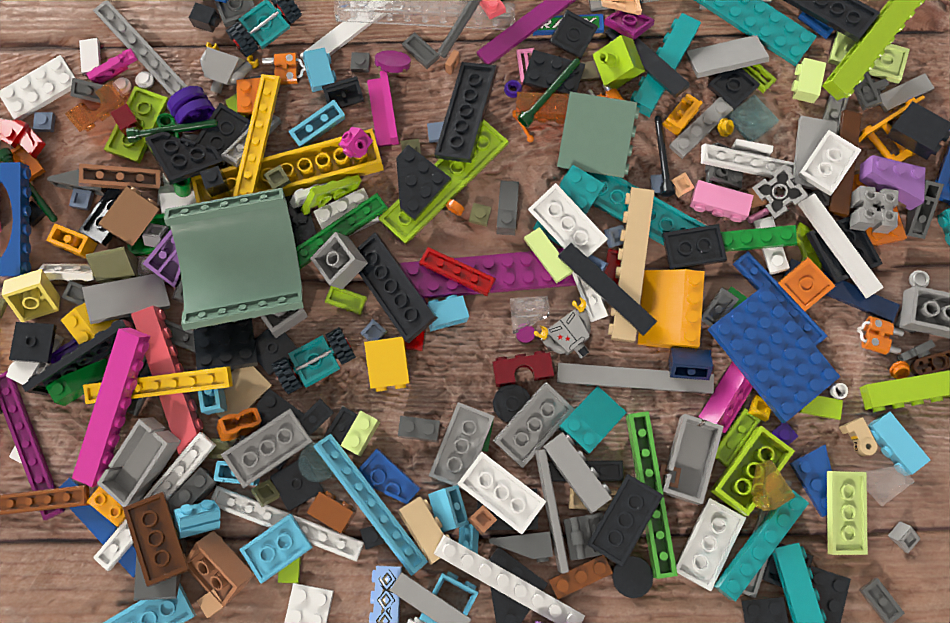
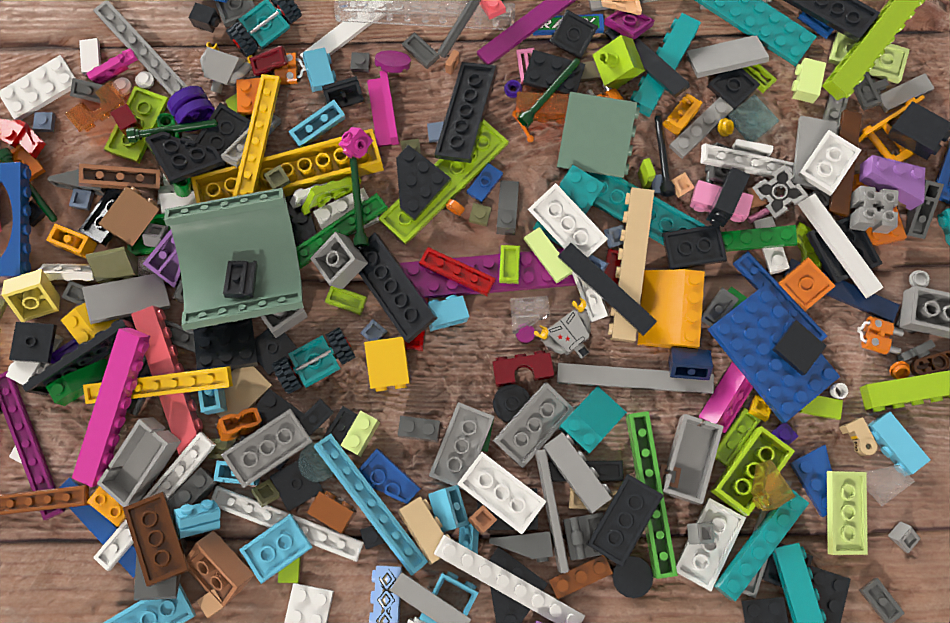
black brick [200,166,230,197] -> none
none -> black plate [223,261,258,298]
none -> dark red tile [249,46,289,77]
none -> dark green piece [350,157,369,247]
none -> blue plate [467,163,503,203]
none -> lime tile [499,245,520,284]
none -> lime tile [637,158,656,189]
none -> light grey slope [687,523,714,544]
none -> black brick [706,167,750,227]
none -> black tile [772,320,827,376]

